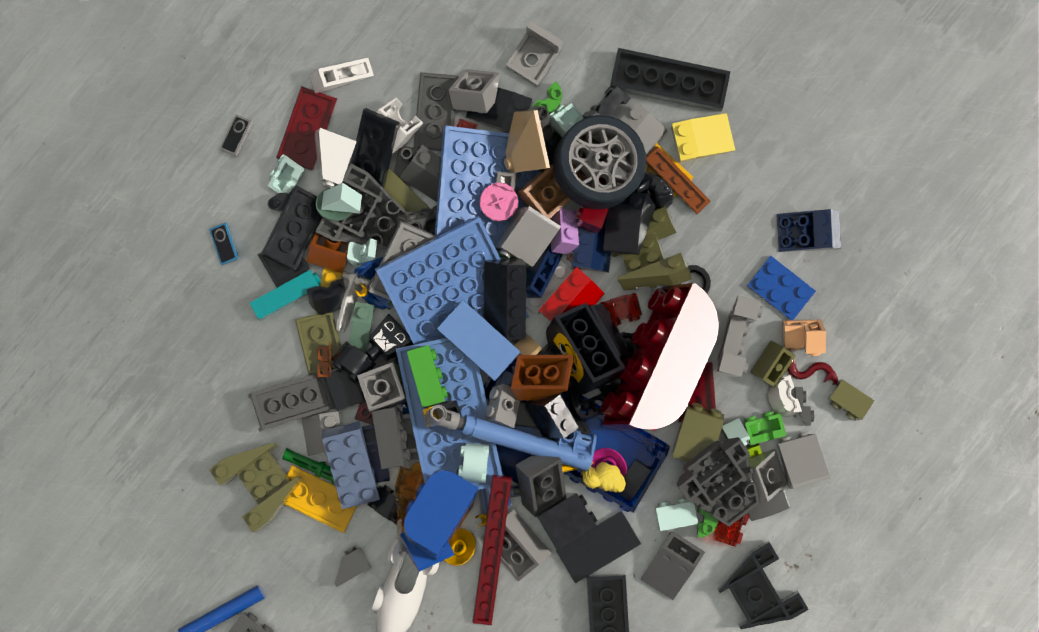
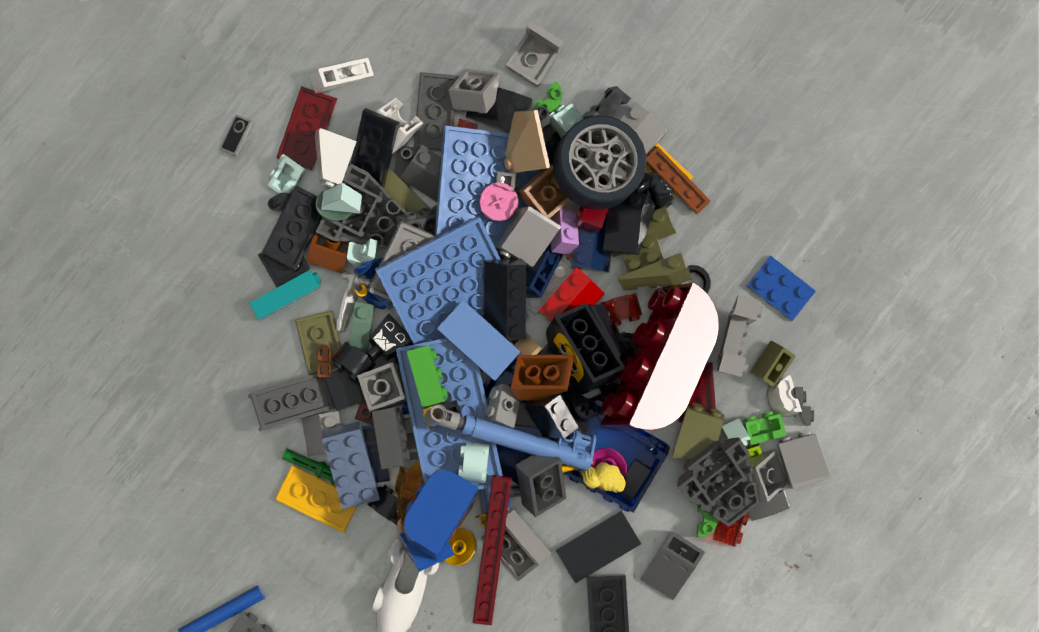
slope [209,222,239,265] -> none
olive wedge [209,443,303,533] -> none
black cylinder [307,279,345,315] -> none
yellow plate [320,268,342,288] -> none
dark grey slope [335,546,371,587] -> none
black slope [537,493,598,550] -> none
black brick [610,48,731,112] -> none
light aqua brick [655,498,698,531] -> none
light yellow slope [671,113,735,163] -> none
black wedge [718,541,809,629] -> none
dark blue slope [777,209,841,252] -> none
light nougat brick [783,319,826,356] -> none
dark red animal [787,358,838,385] -> none
olive brick [828,379,875,421] -> none

